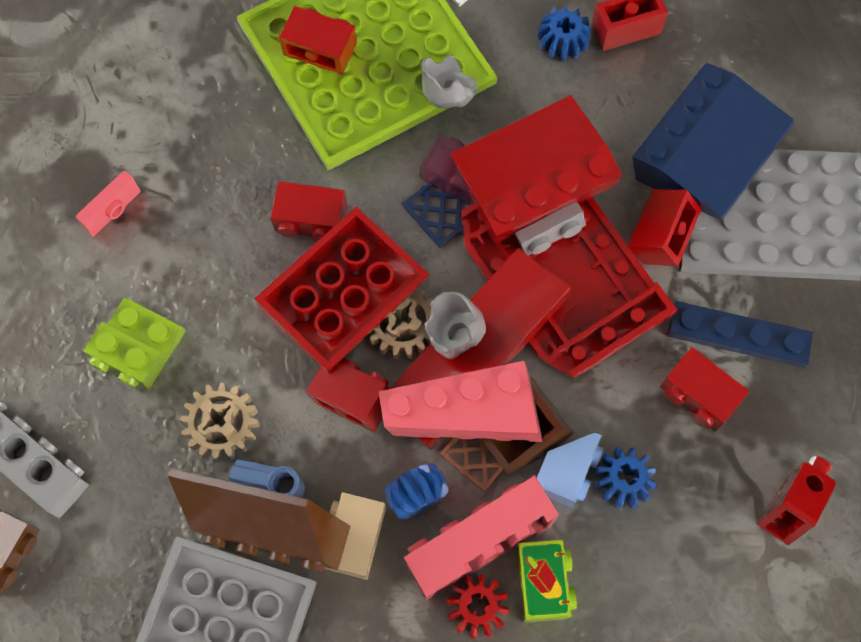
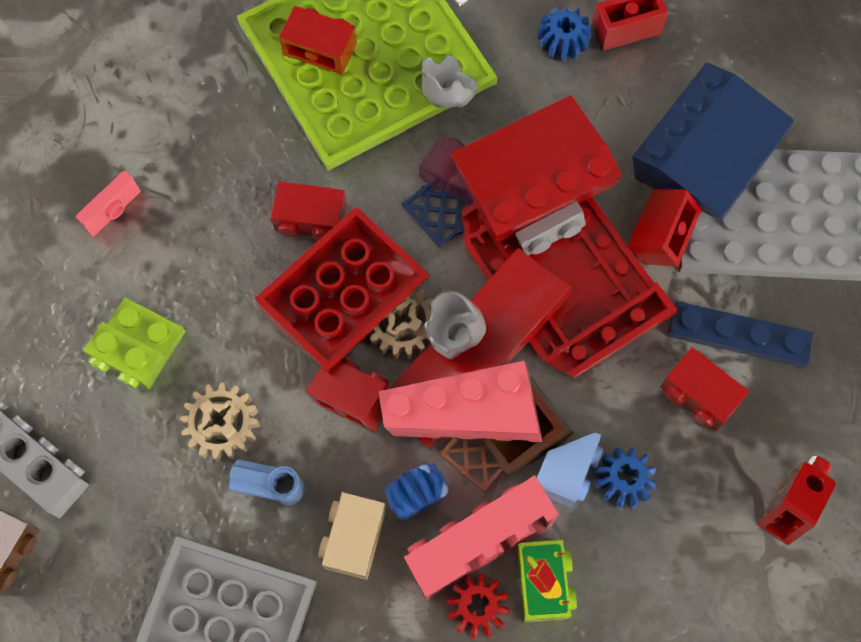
reddish brown slope [168,468,351,573] -> none

